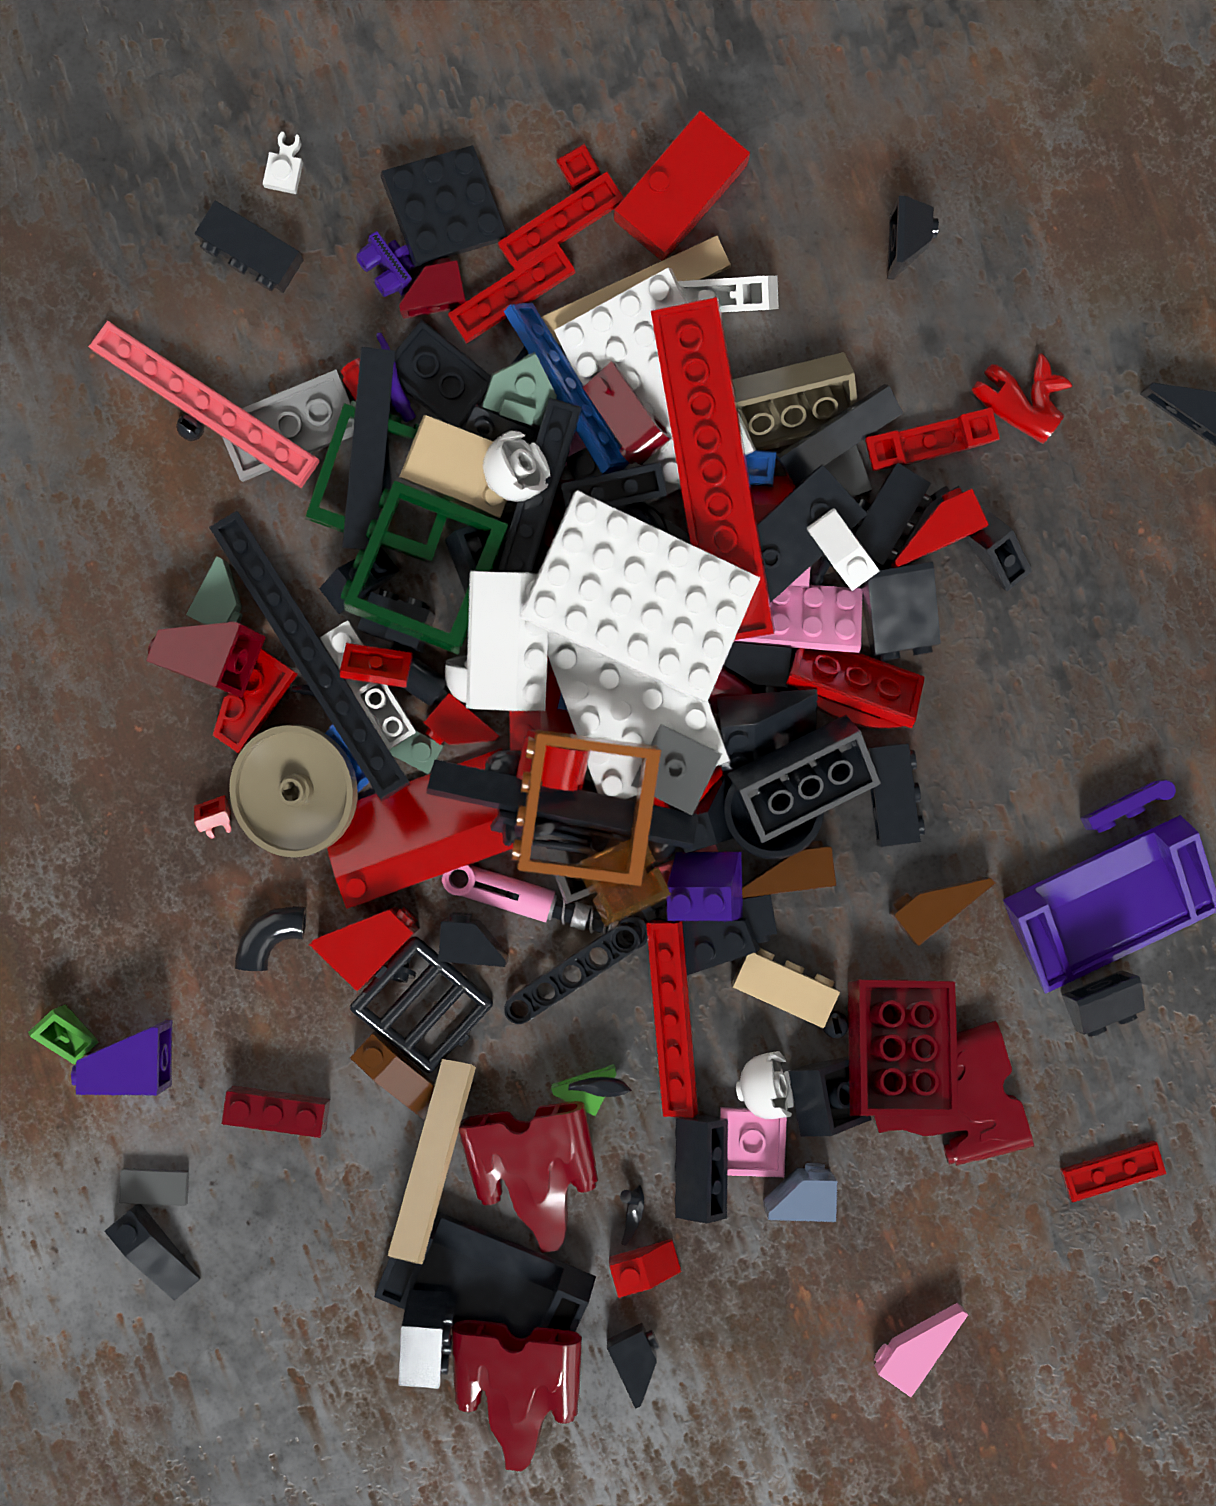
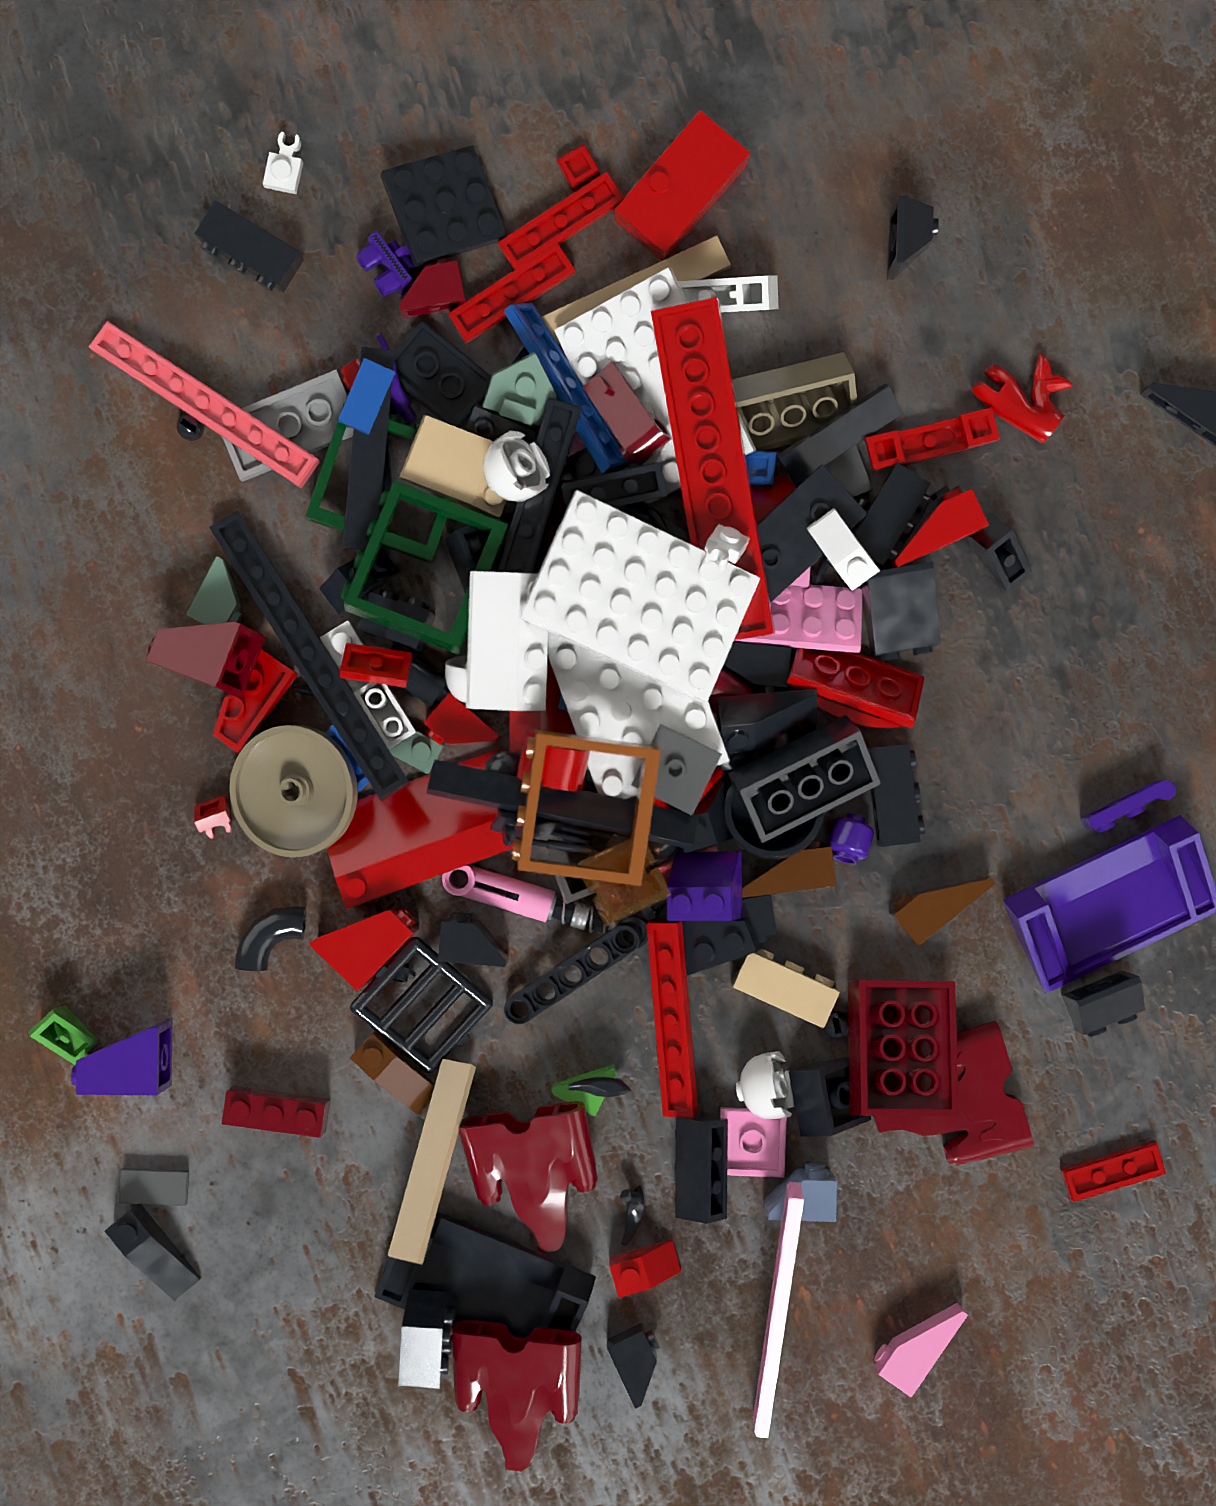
none -> blue tile [338,358,395,435]
none -> white plate [703,524,750,571]
none -> tile [753,1182,804,1438]
none -> dark purple head [827,813,874,864]

